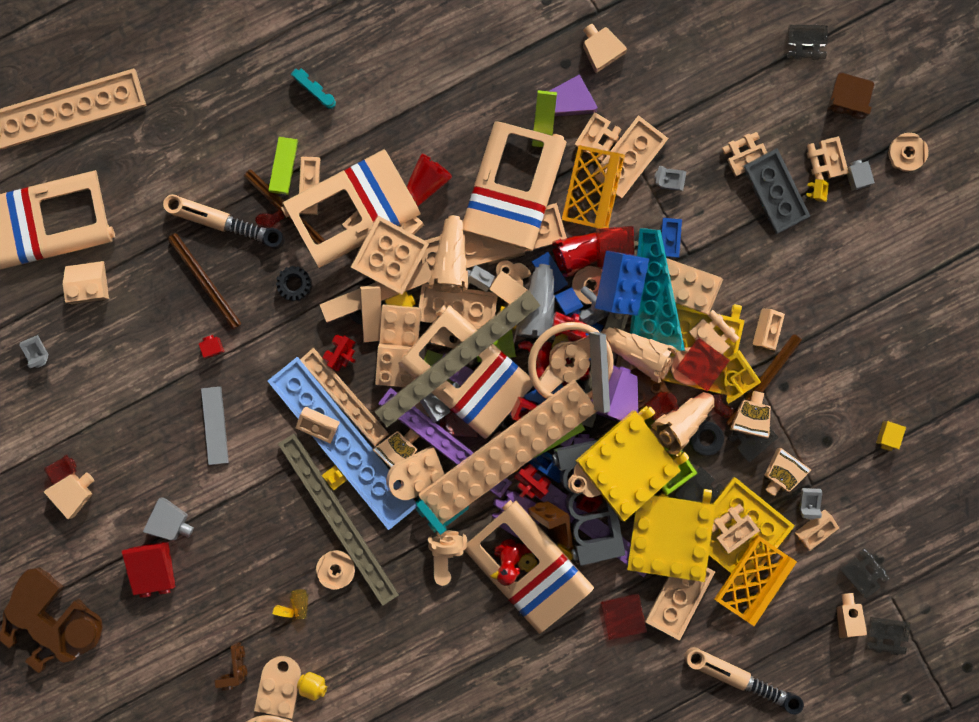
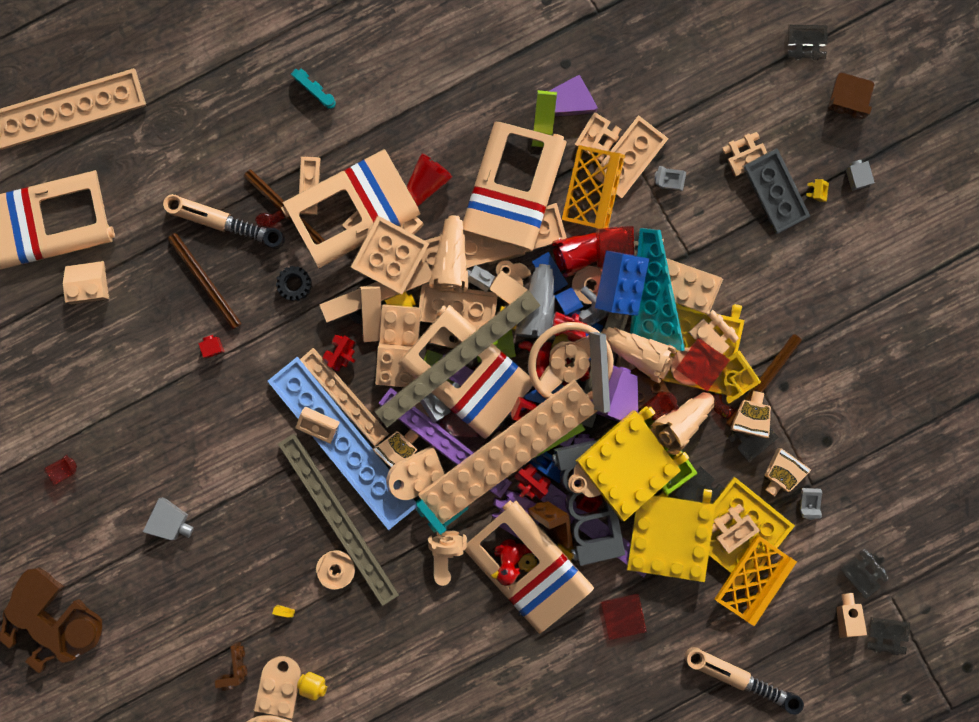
light grey bracket [20,335,49,368] -> none
light nougat torso [44,472,94,519] -> none
red slope [122,541,175,598] -> none
light grey tile [201,386,229,465] -> none
lime tile [269,137,298,195] -> none
clear yellow cone [289,589,309,619] -> none
yellow tile [322,465,347,491] -> none
light nougat torso [583,24,627,73] -> none
light nougat plate [645,568,715,640] -> none
blue plate [661,218,682,258] -> none
black tyre [689,421,724,456] -> none
light nougat slope [753,308,785,351] -> none
light nougat slope [795,510,839,551] -> none
light nougat plate [807,136,849,180] -> none
yellow brick [876,421,906,452] -> none
light nougat plate [888,133,929,172] -> none

